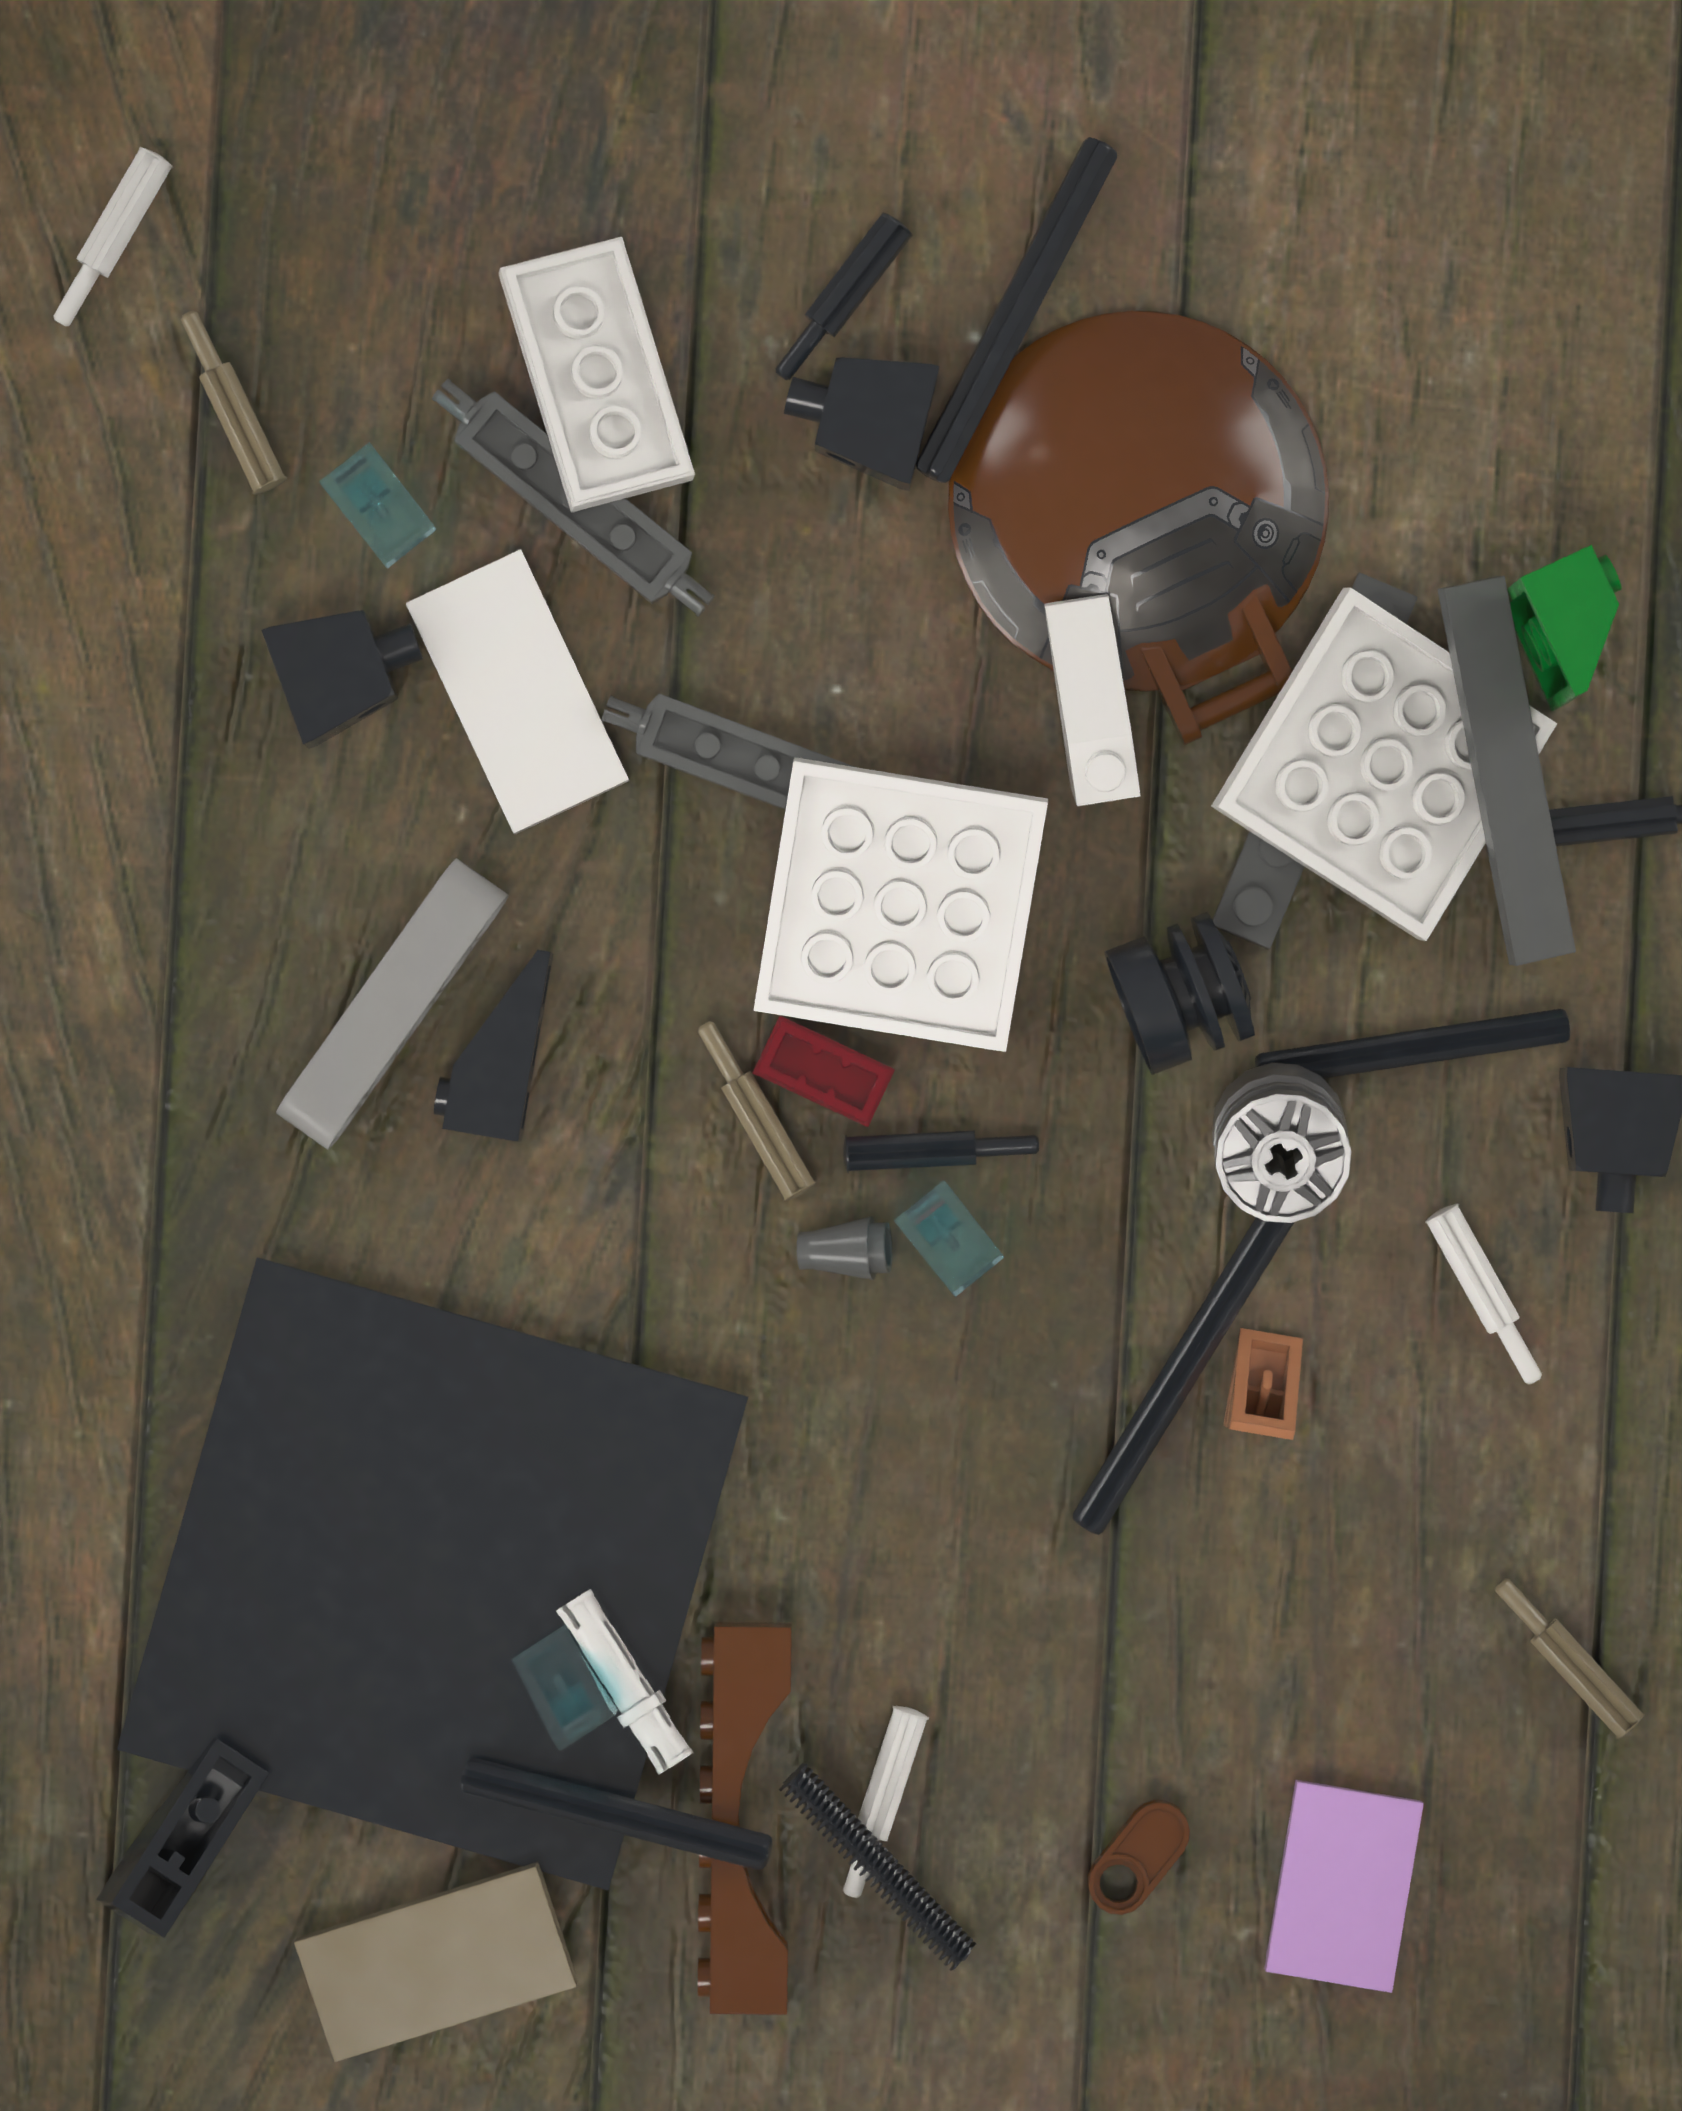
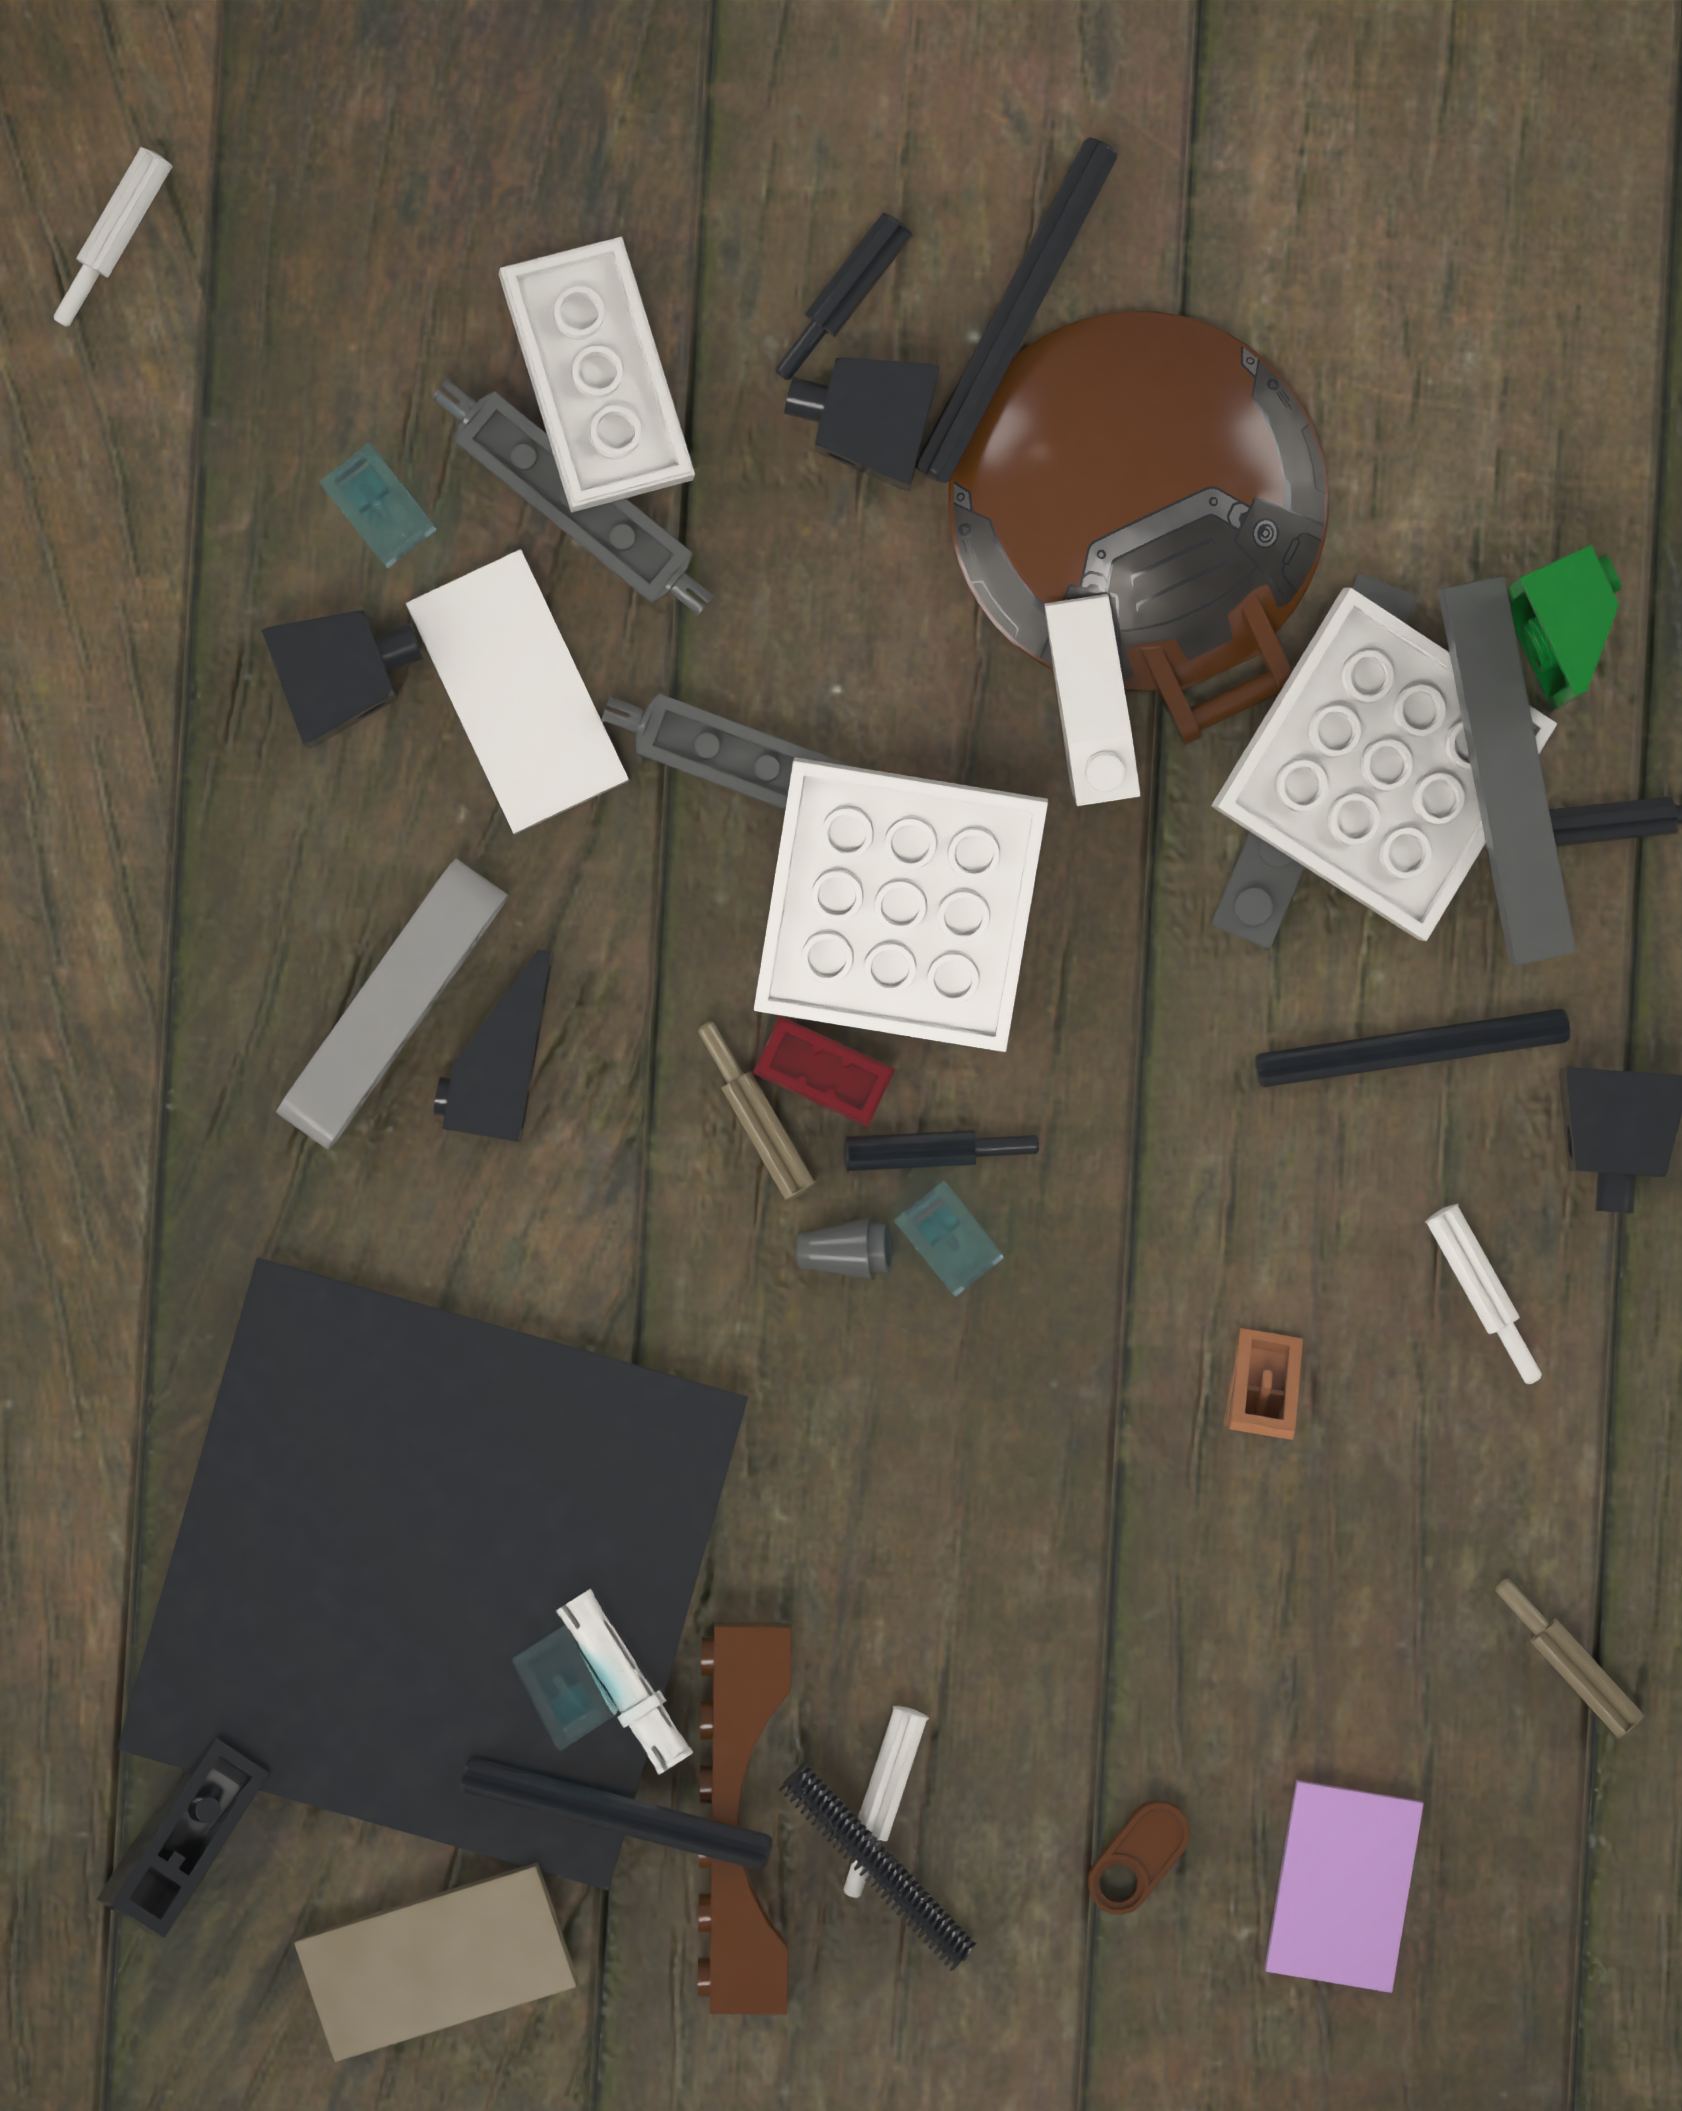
dark tan axle [181,311,287,495] -> none
black axle [1073,1217,1294,1535] -> none
black wheel [1104,912,1255,1075] -> none
flat silver wheel [1212,1063,1351,1223] -> none

